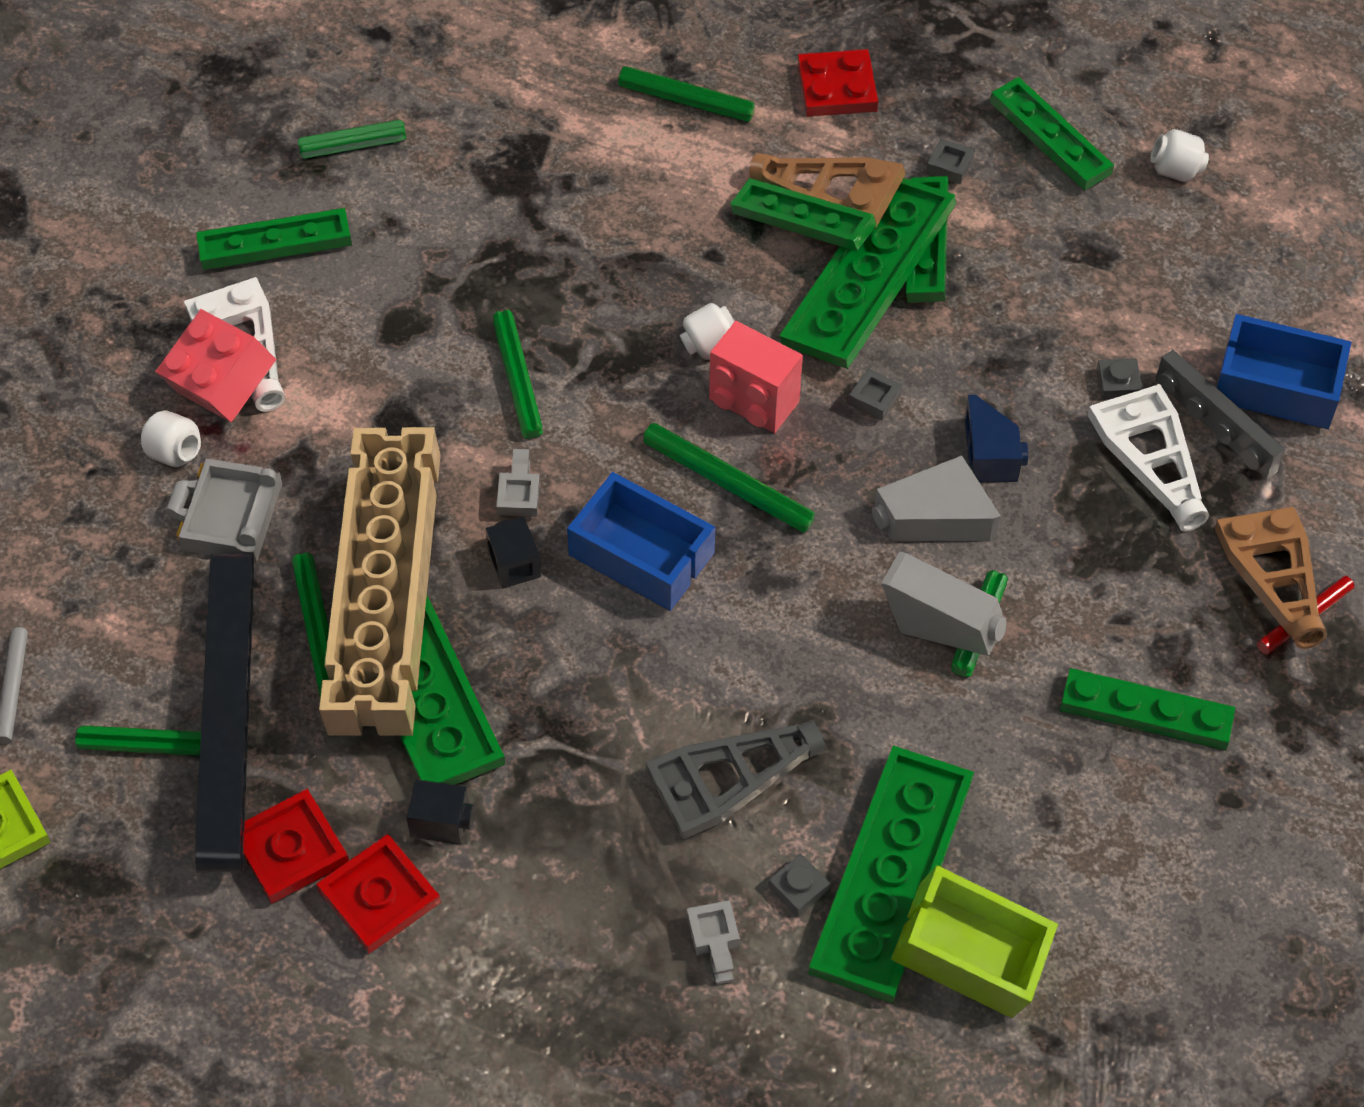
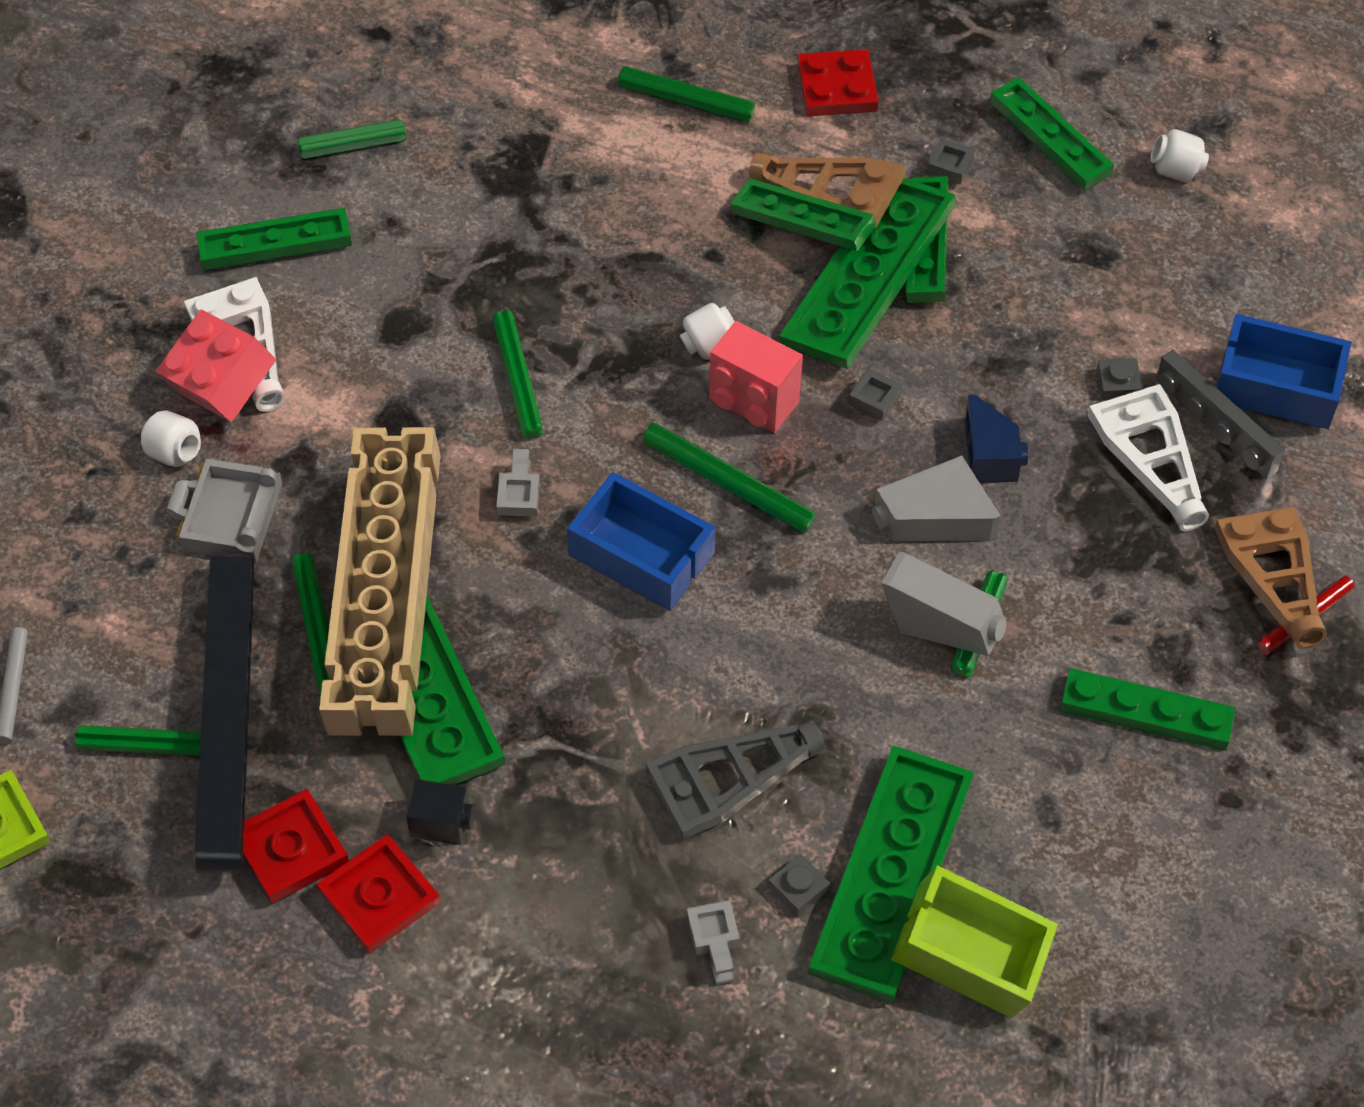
black brick [485,517,541,589] -> none

